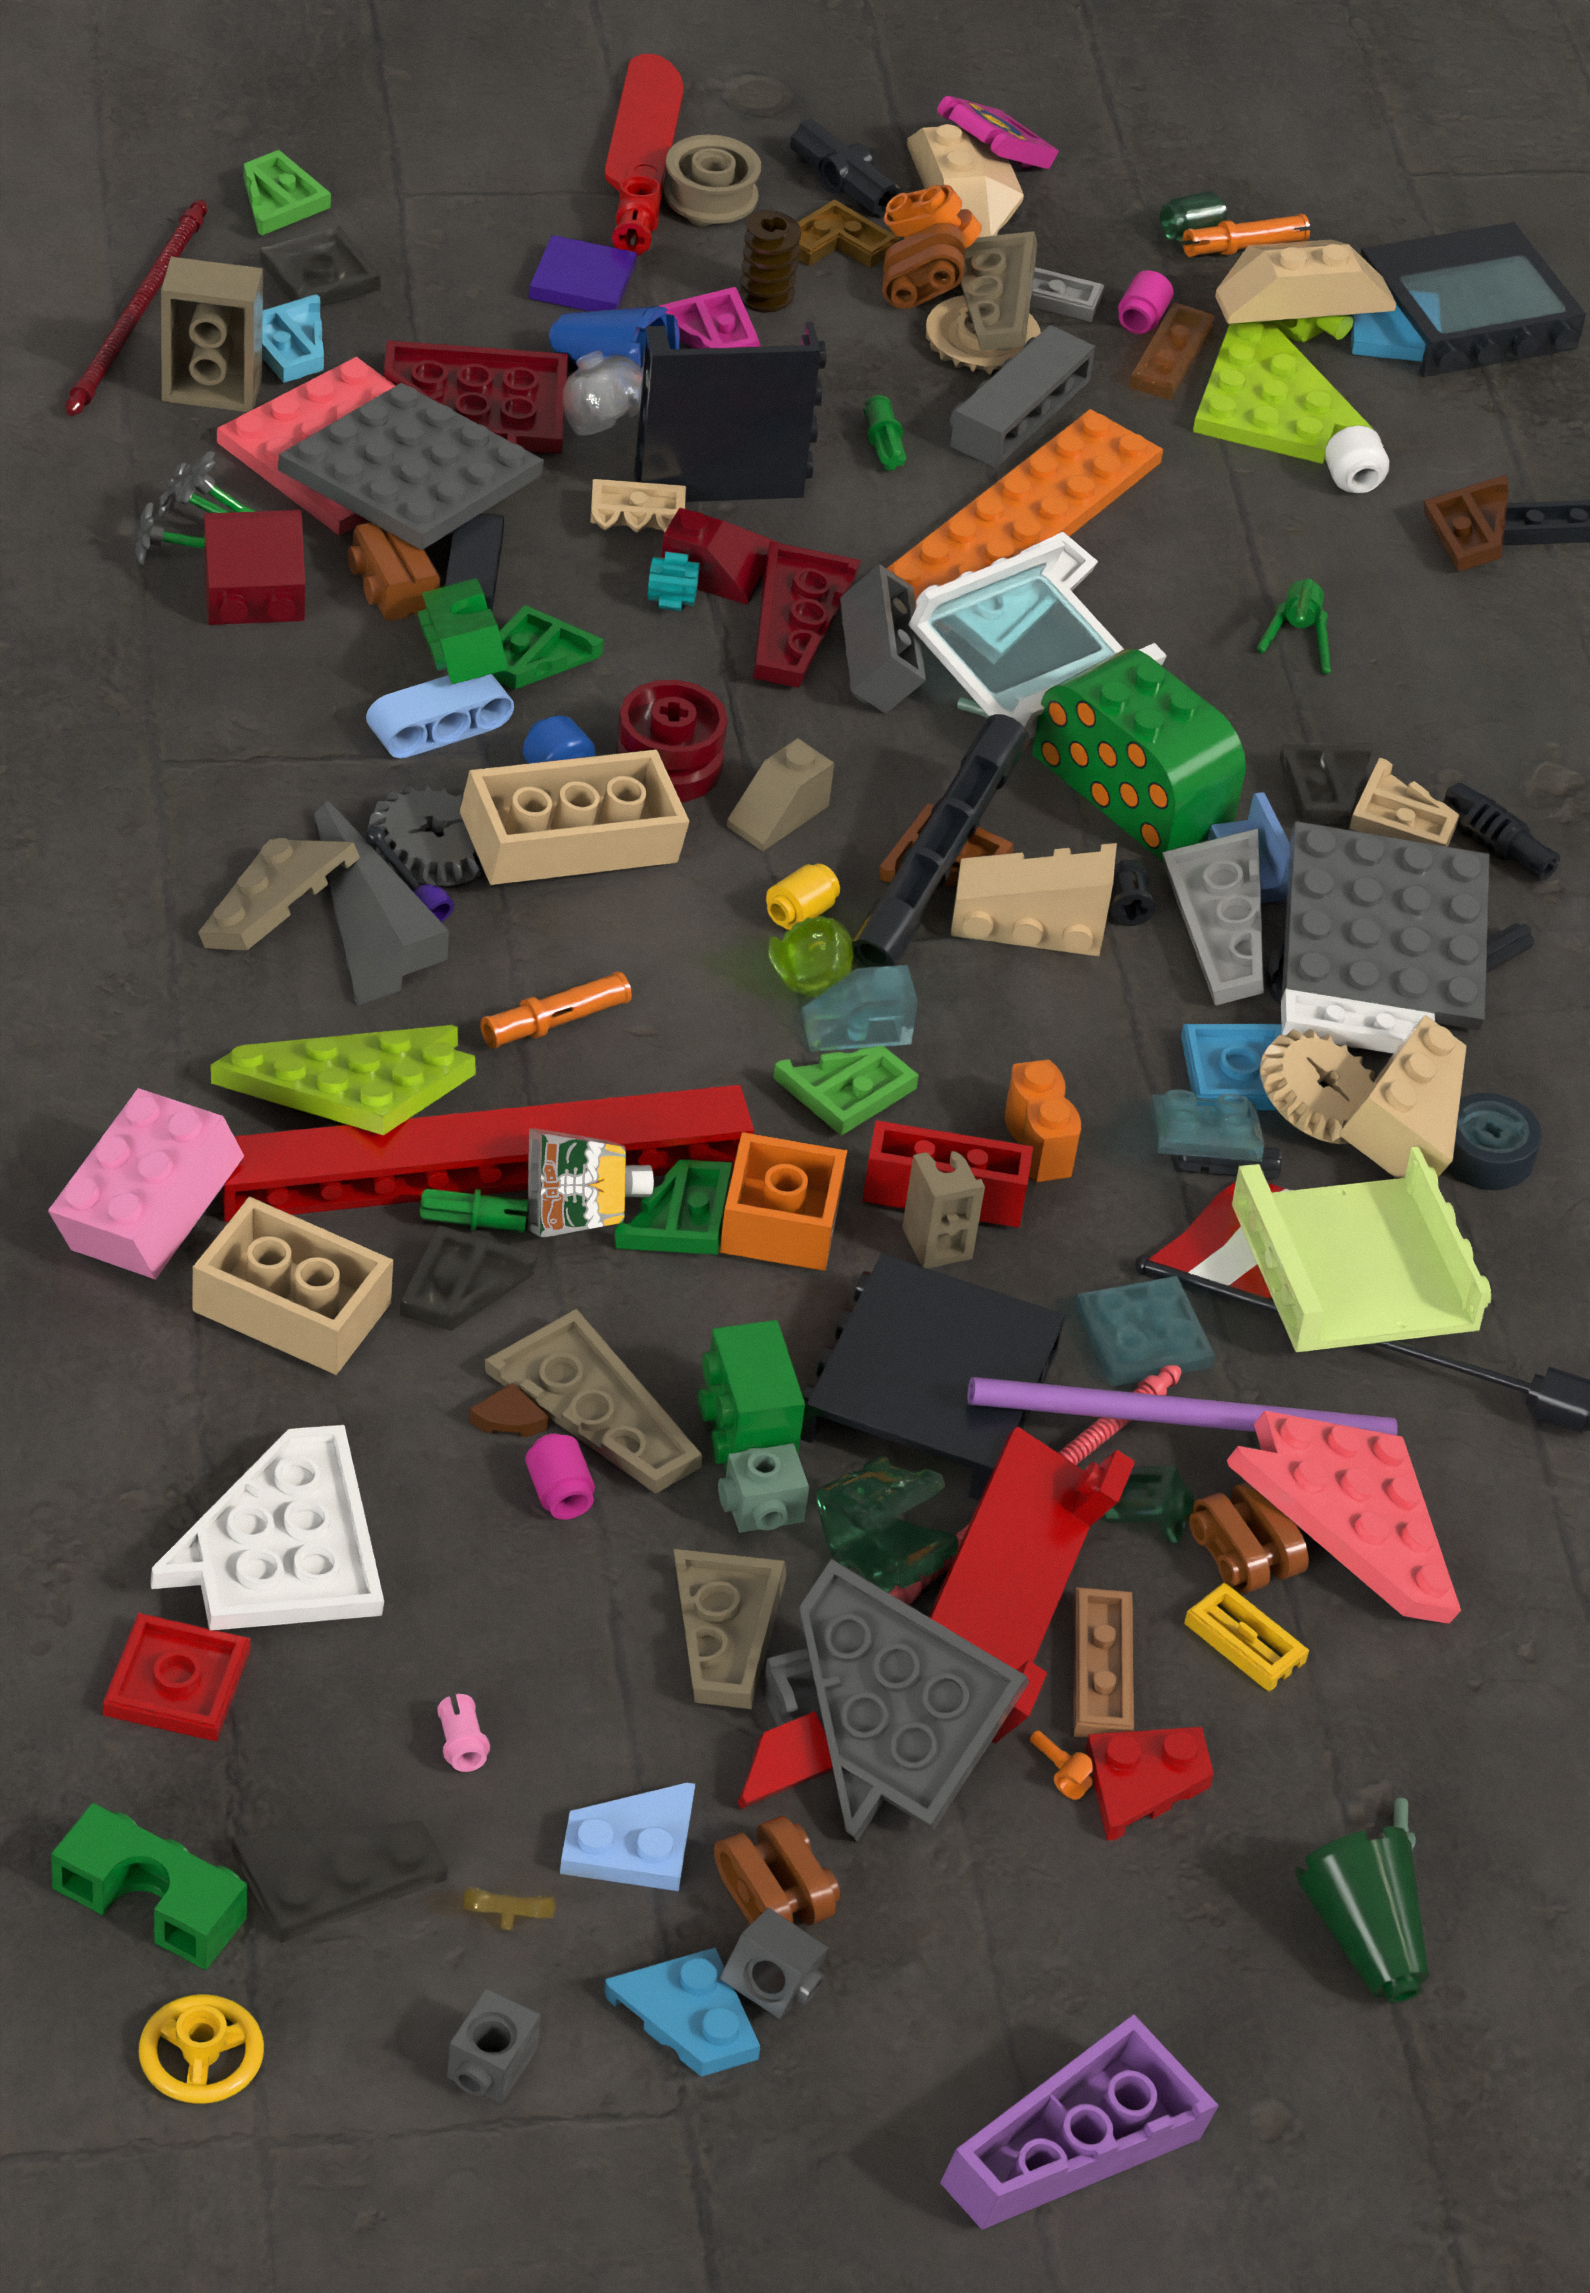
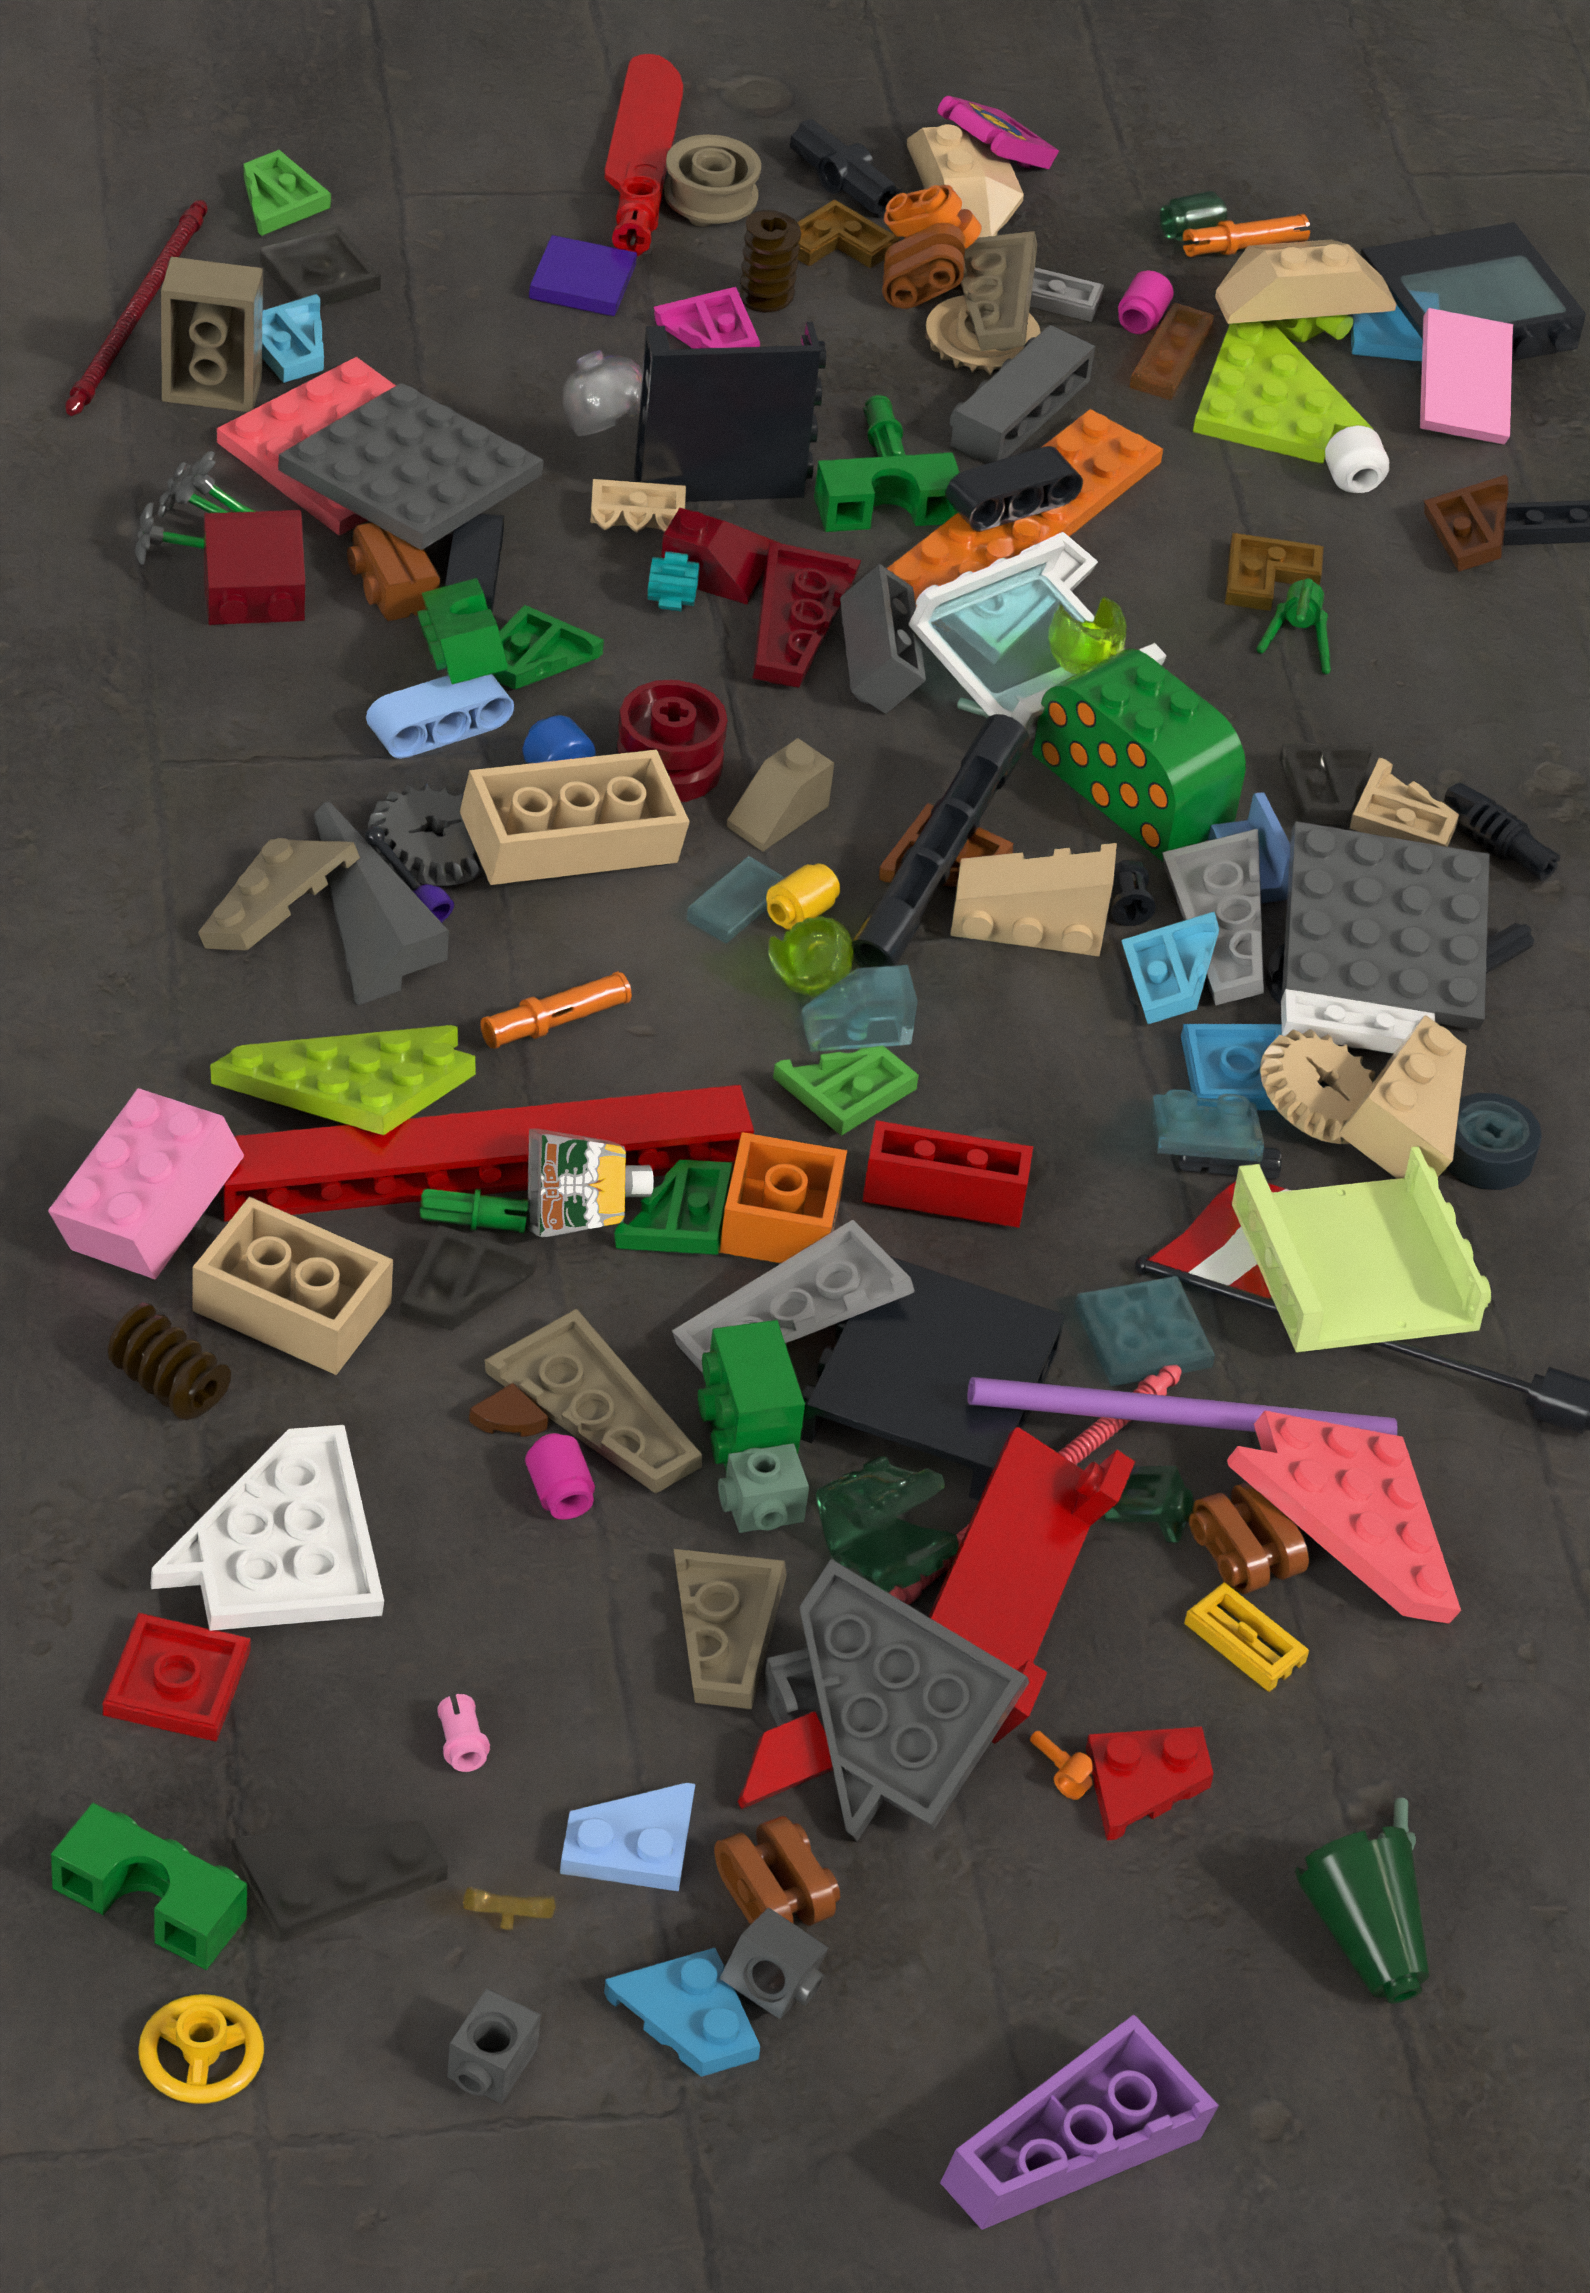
dark red wing [384,340,568,454] -> none
blue cone [549,306,680,395] -> none
dark tan hinge [902,1151,985,1269] -> none
orange brick [1004,1059,1081,1182] -> none
medium nougat tile [1073,1587,1134,1738] -> none
none -> dark brown piece [107,1302,231,1420]
none -> light grey wing [672,1220,915,1373]
none -> clear light blue tile [687,856,786,944]
none -> green arch [814,452,960,532]
none -> black beam [945,446,1083,531]
none -> clear neon green hair [1048,597,1127,674]
none -> medium azure wing [1121,912,1219,1024]
none -> pearl gold tile [1225,533,1324,611]
none -> bright pink tile [1420,308,1513,445]

